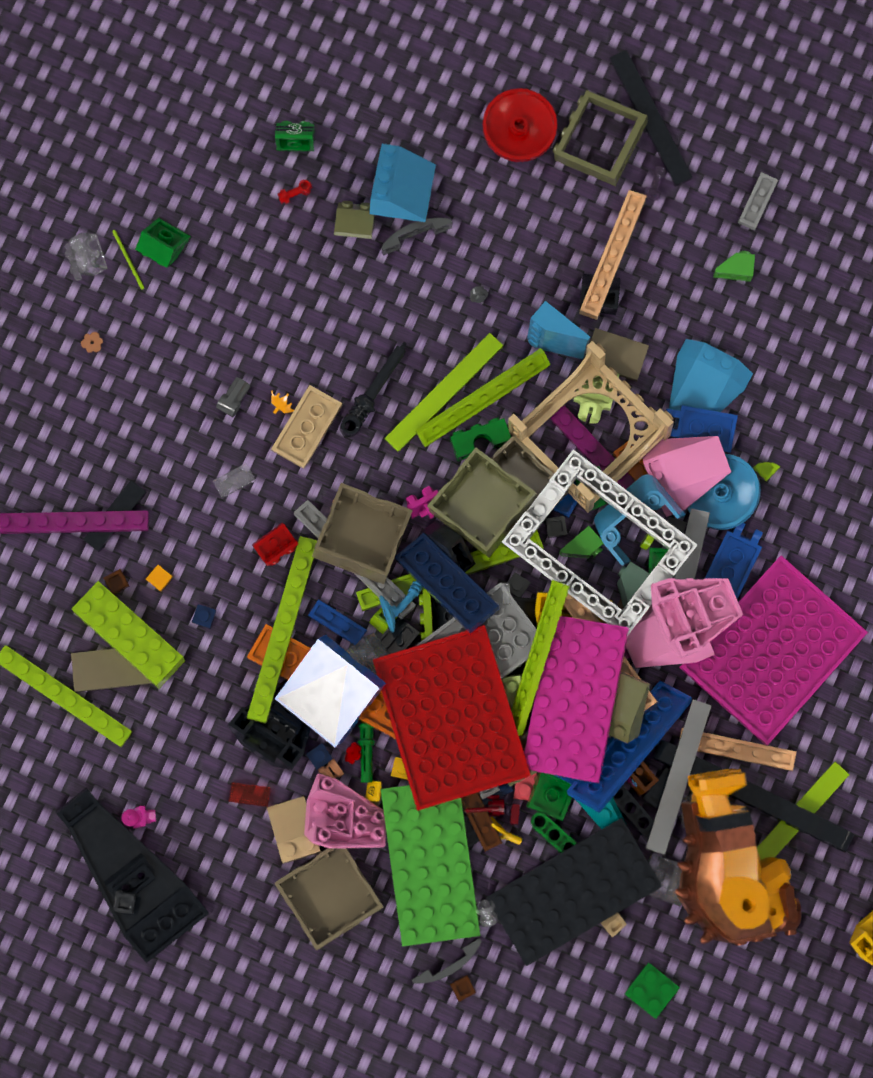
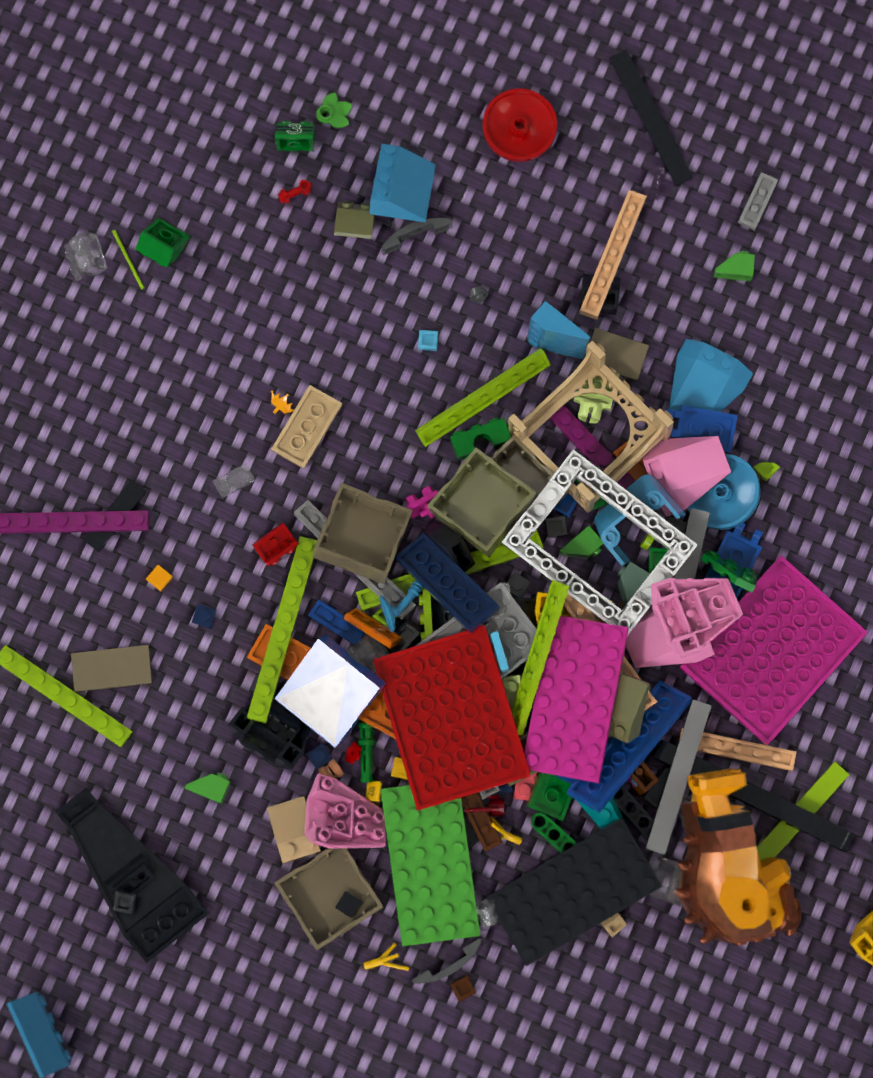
lime brick [72,581,185,689] -> none
nougat plant [81,332,103,353] -> none
reddish brown tile [103,569,130,595] -> none
dark pink hips [121,806,156,829] -> none
dark grey piece [216,377,251,417] -> none
clear red tile [229,782,271,807] -> none
black piece [340,342,407,437] -> none
lime tile [385,333,503,452] -> none
dark red tile [510,804,520,825] -> none
olive window [553,90,648,187] -> none
green plate [624,963,680,1019] -> none
none -> dark azure slope [7,992,72,1078]
none -> bright green slope [185,772,231,804]
none -> bright green plate [316,93,352,128]
none -> black tile [335,891,362,918]
none -> orange tile [344,608,402,648]
none -> yellow plant [363,943,409,971]
none -> medium azure tile [418,330,438,351]
none -> medium azure tile [491,631,510,672]
none -> green plate [701,550,757,592]

